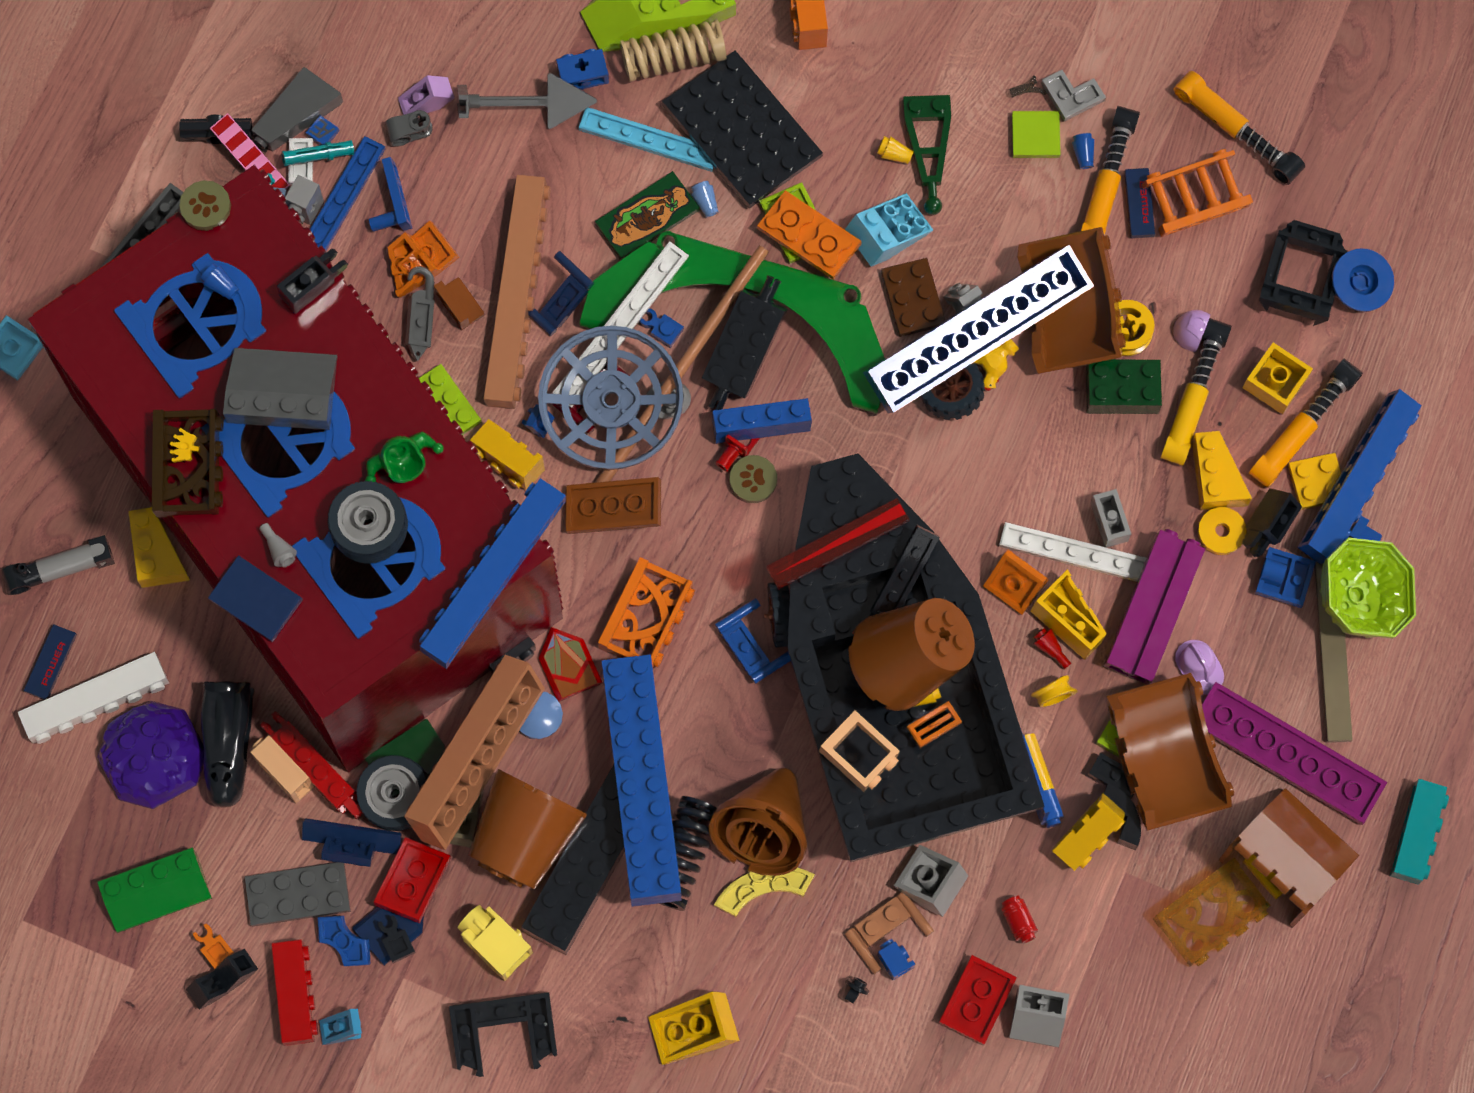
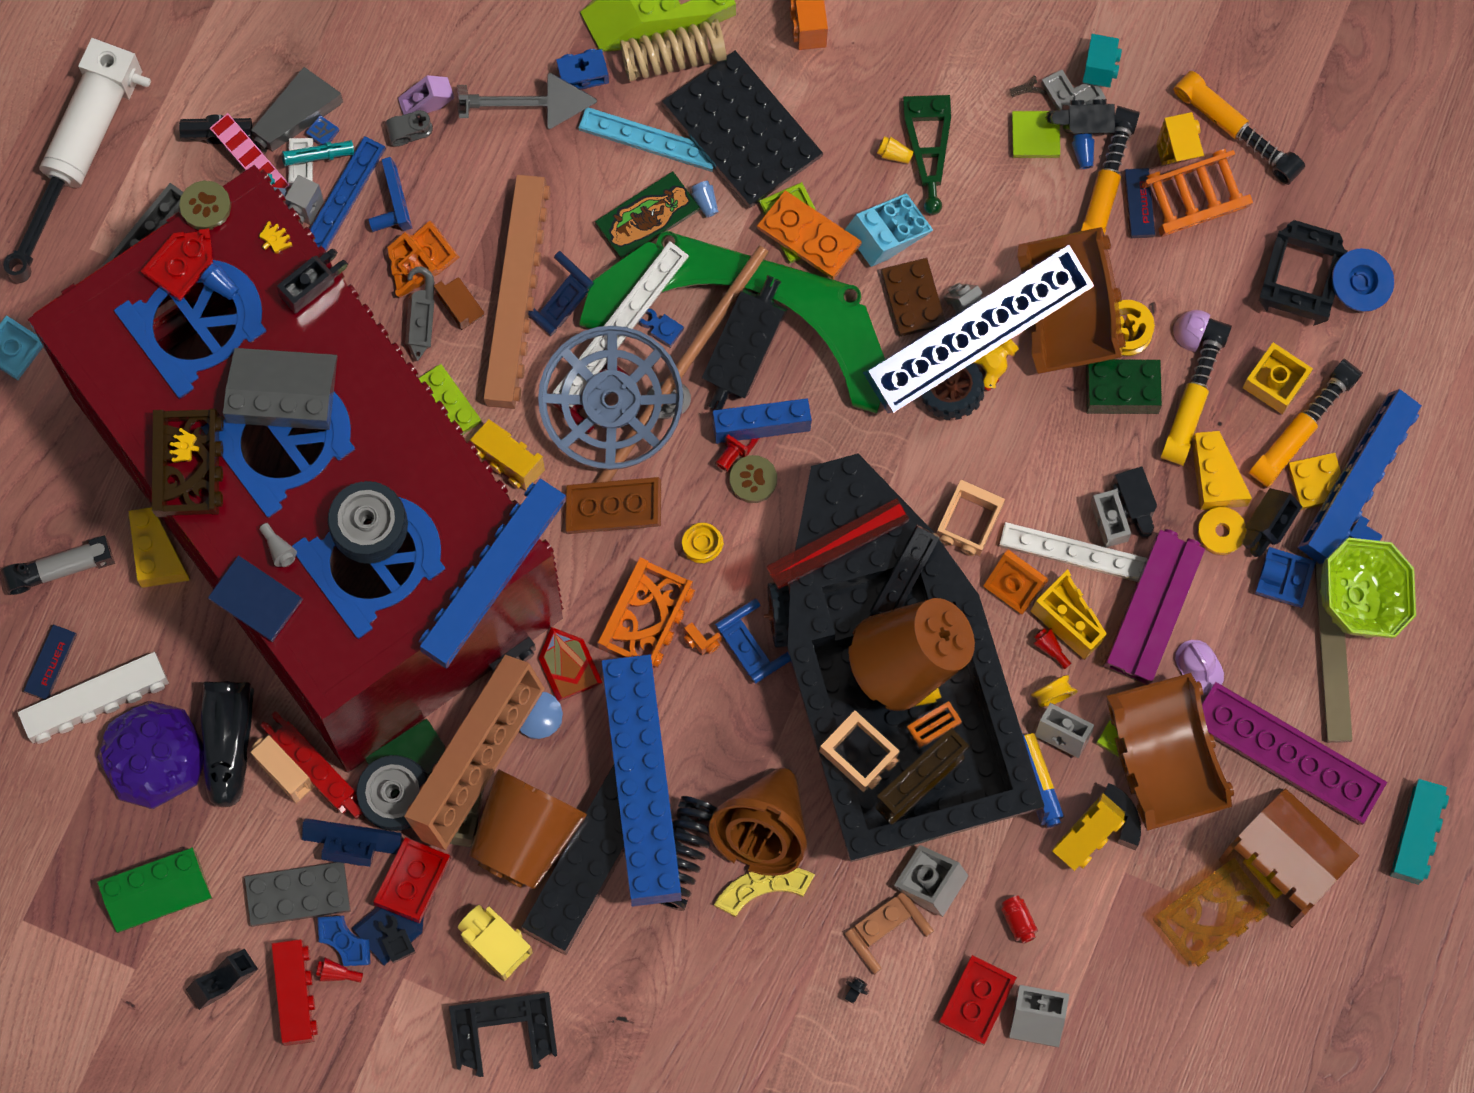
orange plate [193,924,234,969] -> none
dark azure slope [319,1009,362,1045] -> none
green piece [365,432,444,483] -> none
blue tile [522,404,555,438] -> none
yellow slope [648,992,740,1065] -> none
blue brick [877,939,915,981] -> none
black plate [1088,752,1134,799] -> none
none -> white piece [3,38,151,283]
none -> red tile [141,228,213,301]
none -> yellow piece [260,221,292,254]
none -> red cone [316,957,363,983]
none -> yellow piece [682,523,724,564]
none -> orange bracket [683,622,721,656]
none -> dark brown fence [876,728,969,825]
none -> light nougat window [937,480,1005,556]
none -> light grey brick [1035,703,1094,758]
none -> black hinge [1045,99,1115,134]
none -> teal brick [1083,34,1122,88]
none -> black hinge [1111,466,1157,539]
none -> yellow wedge [1156,112,1204,166]

